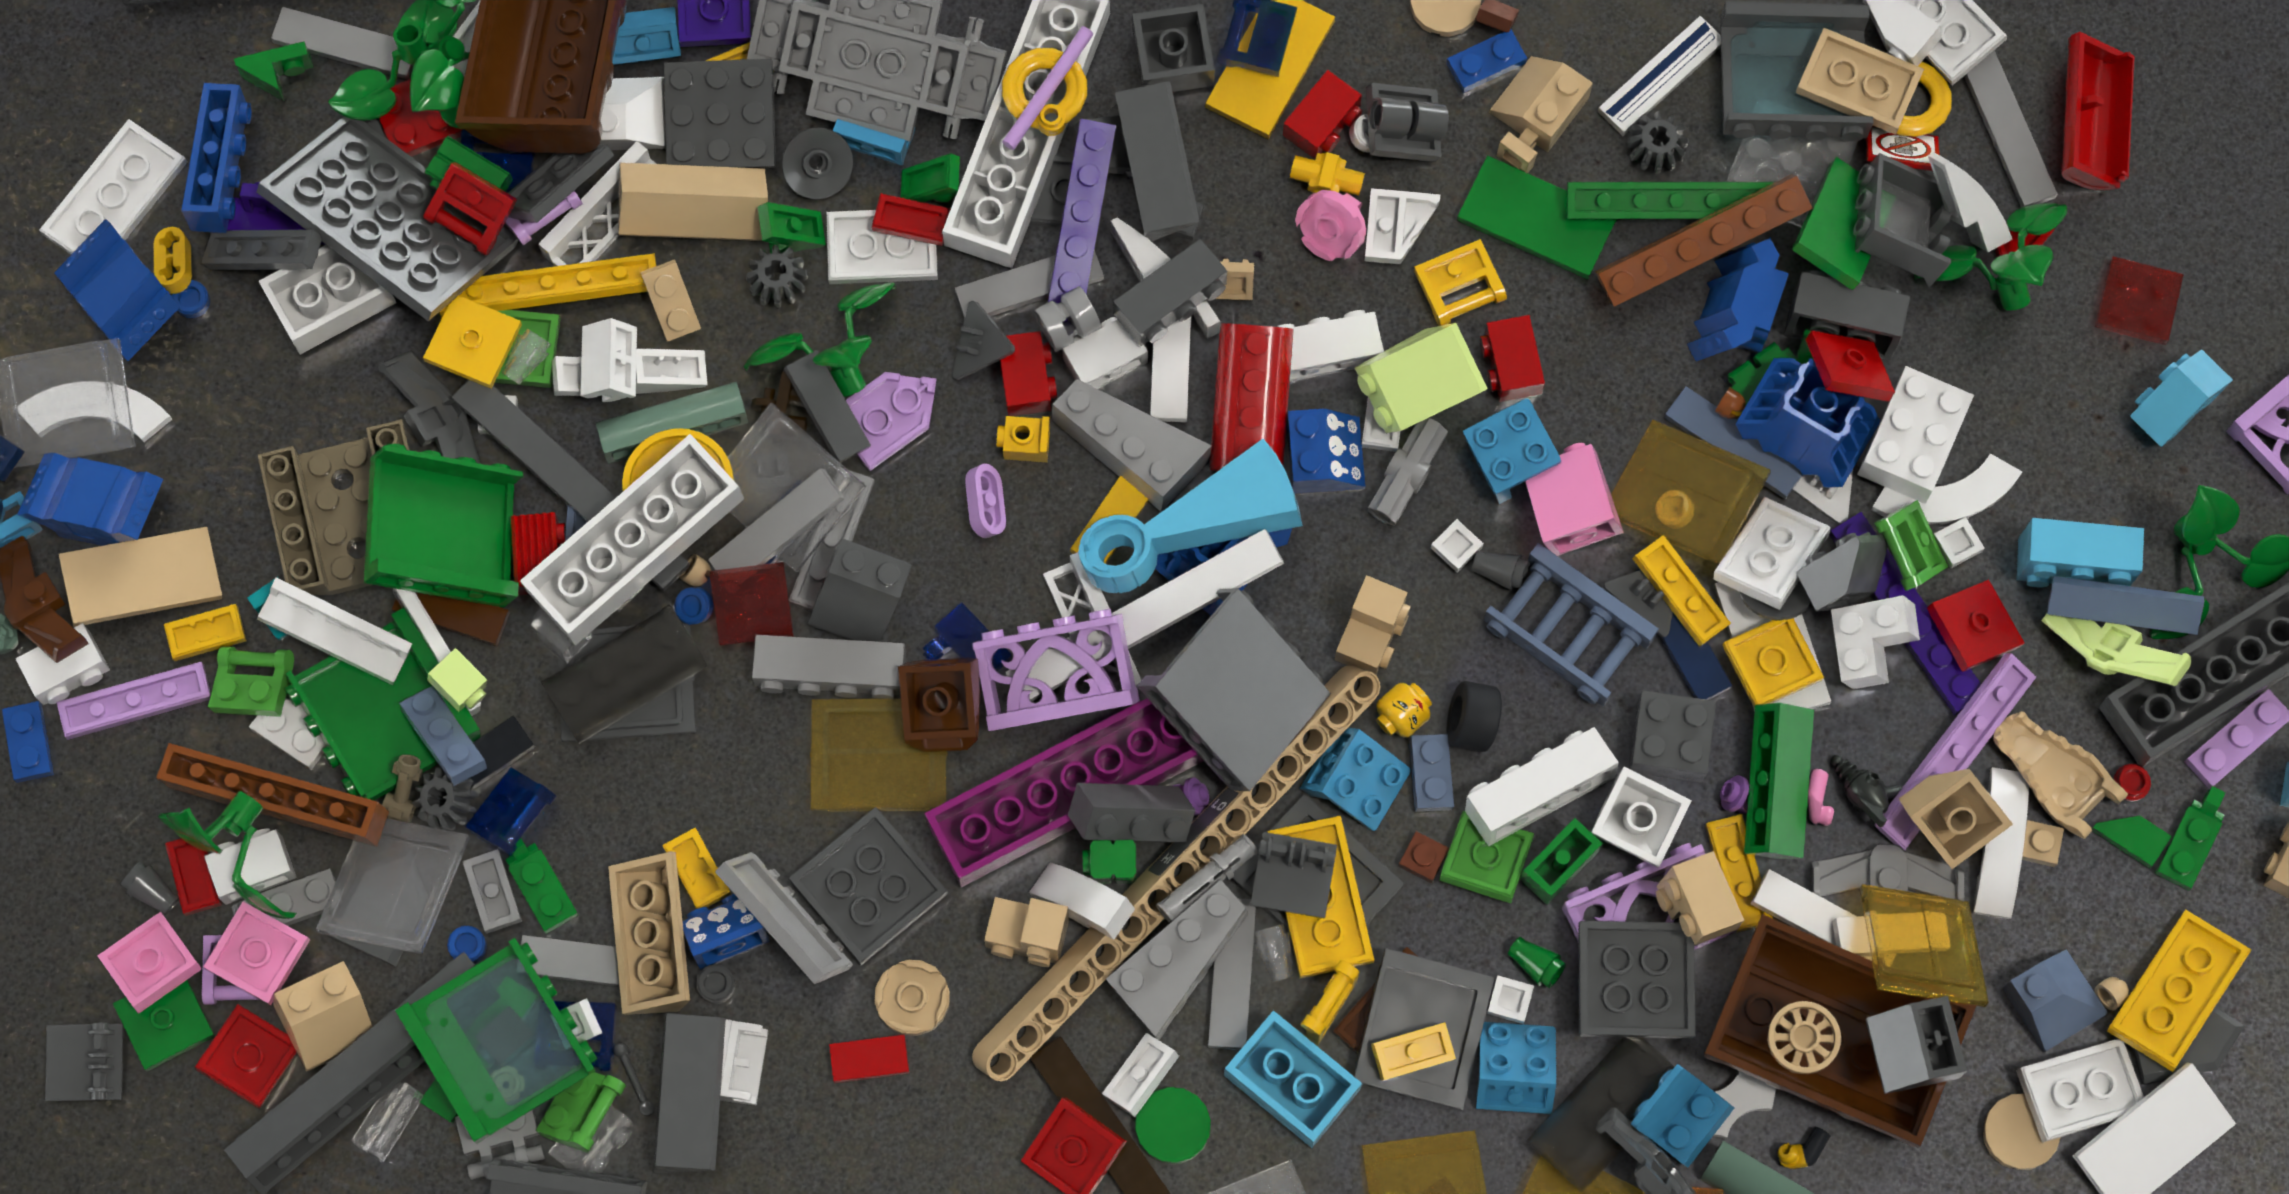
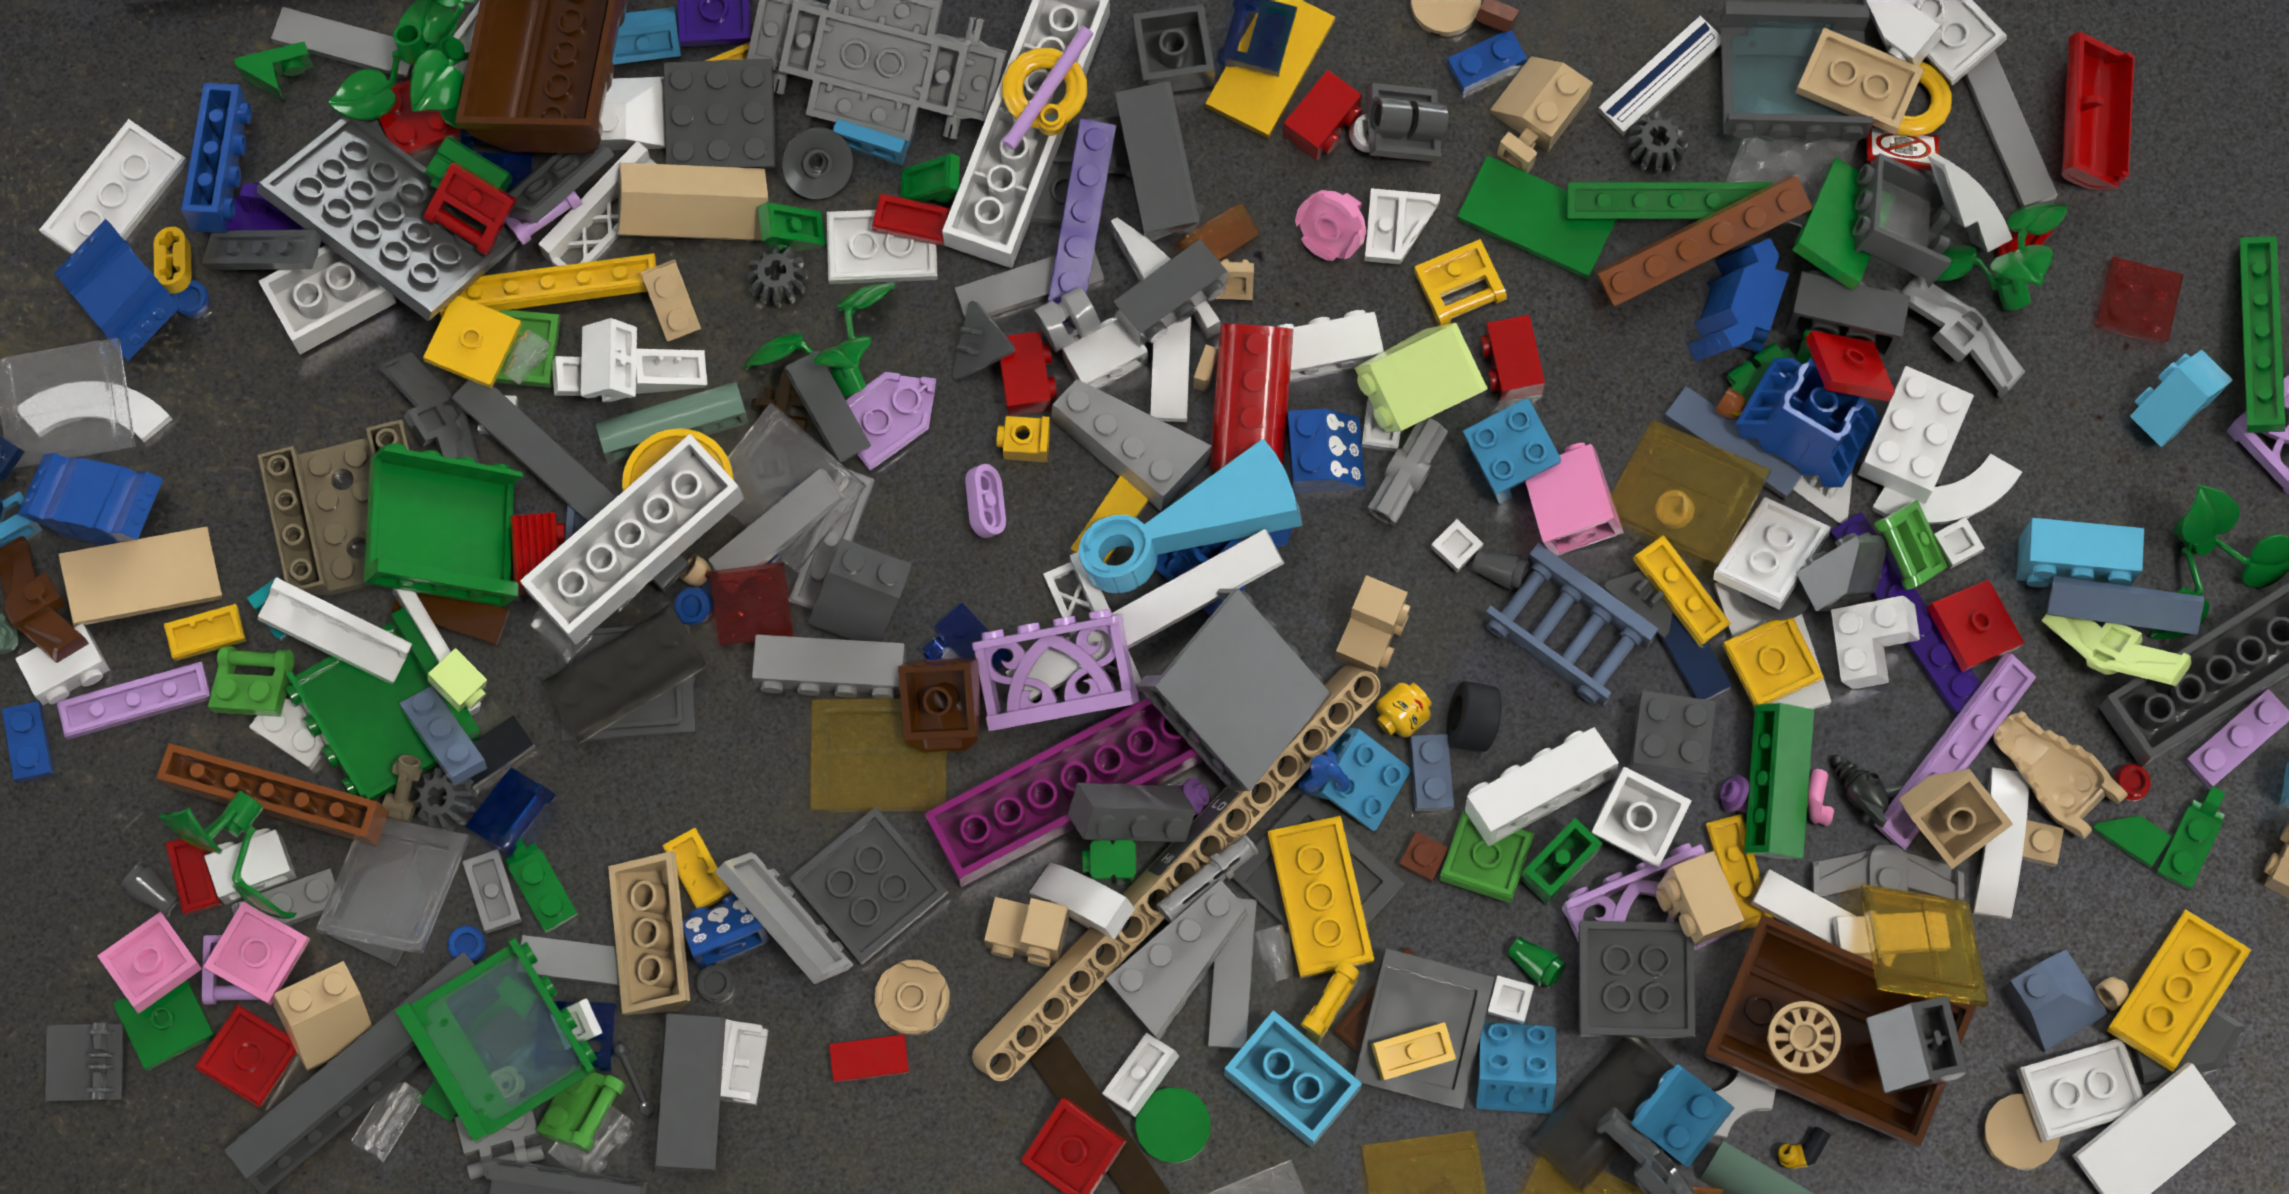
dark grey hinge [1250,832,1337,919] -> none
yellow axle [1289,152,1365,196] -> none
none -> clear orange plate [1179,203,1260,260]
none -> tan tile [1193,344,1218,392]
none -> blue piece [1298,748,1350,793]
none -> light grey plate [1901,275,2025,399]
none -> green plate [2239,236,2286,433]

